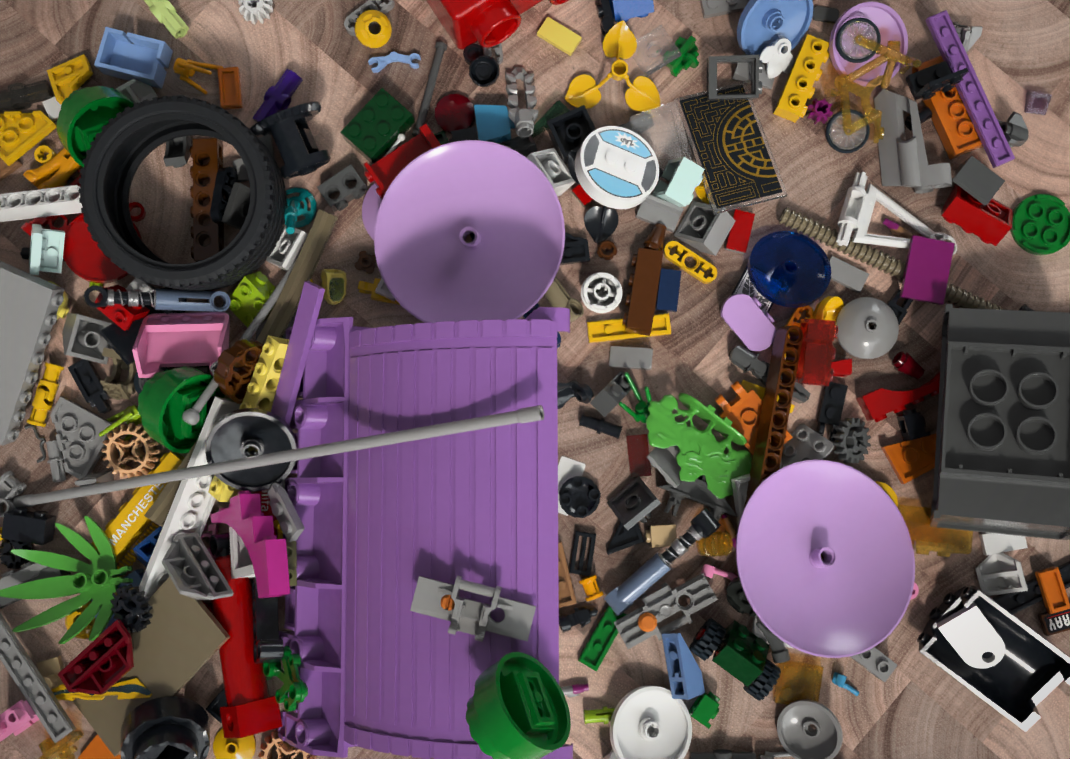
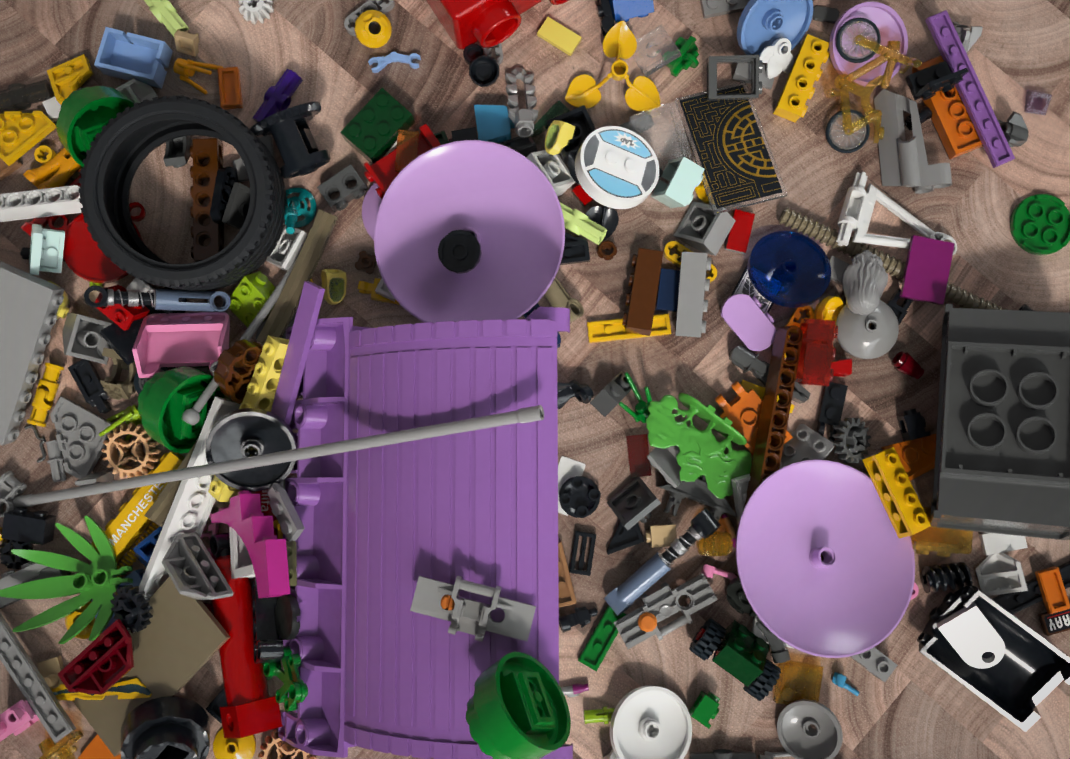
dark grey bar [412,42,448,136] -> none
dark red dish [435,94,475,133] -> none
black pin [579,413,623,439] -> none
light orange bush [579,574,604,601] -> none
white cone [581,272,622,313] -> none
light grey slope [609,346,653,370] -> none
light grey panel [636,194,684,232] -> none
reddish brown cone [643,223,667,251] -> none
medium blue slope [662,633,705,700] -> none
magenta gear [807,98,833,124] -> none
red arch [856,371,940,422] -> none
piece [882,218,914,239] -> none
red slope [941,184,1013,246] -> none
dark grey slope [952,156,1005,206] -> none
none -> tan tile [174,30,199,57]
none -> pearl dark grey tile [275,595,300,640]
none -> clear orange tile [395,130,419,172]
none -> black tile [438,230,482,274]
none -> light yellow rock [545,120,575,155]
none -> yellowish green piece [560,202,607,245]
none -> light grey brick [675,252,712,337]
none -> light grey hair [841,250,888,315]
none -> yellow brick [862,447,931,538]
none -> black piece [921,562,973,593]

